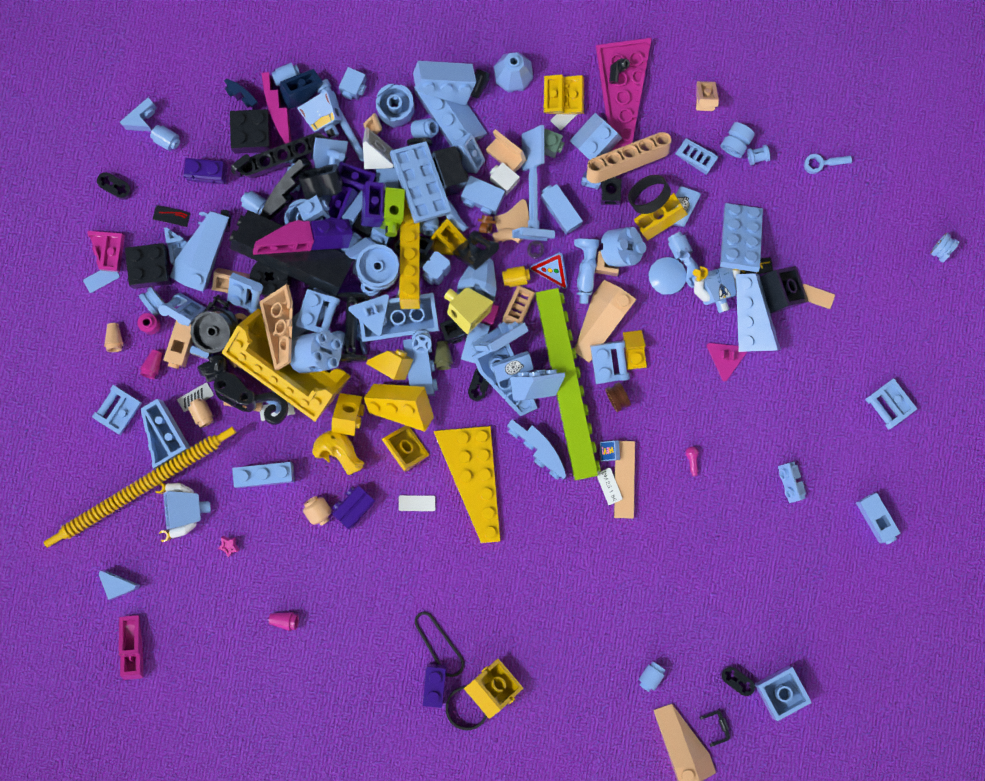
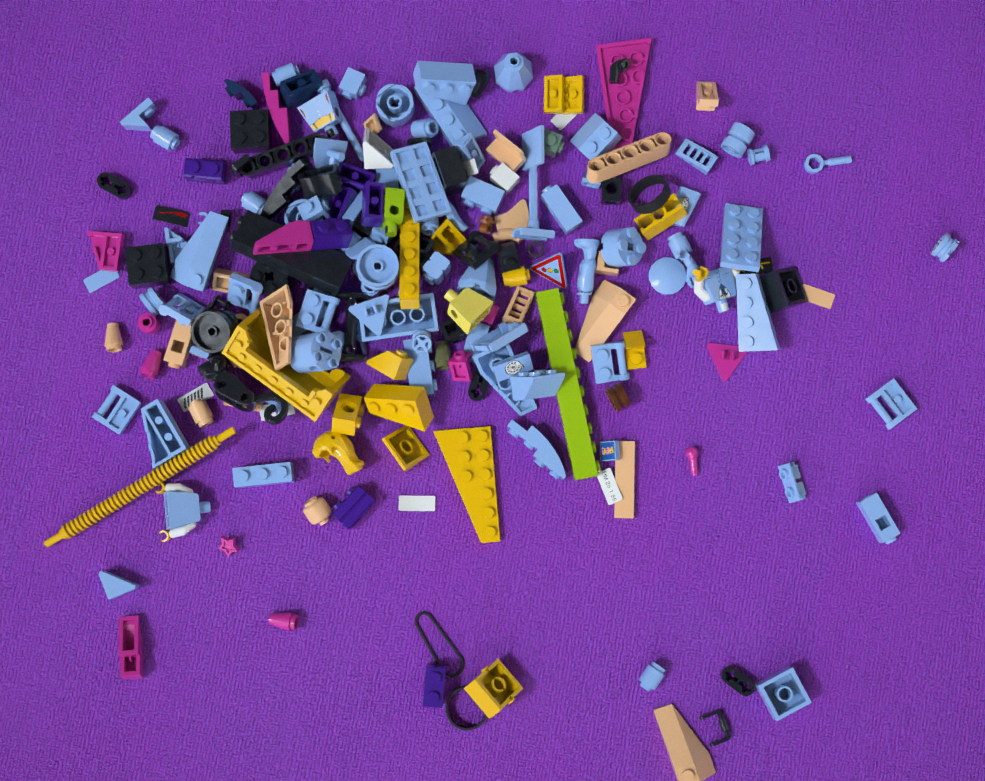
none -> dark pink bracket [448,350,473,382]
none -> white sticker [461,158,478,177]
none -> black brick [497,241,521,273]

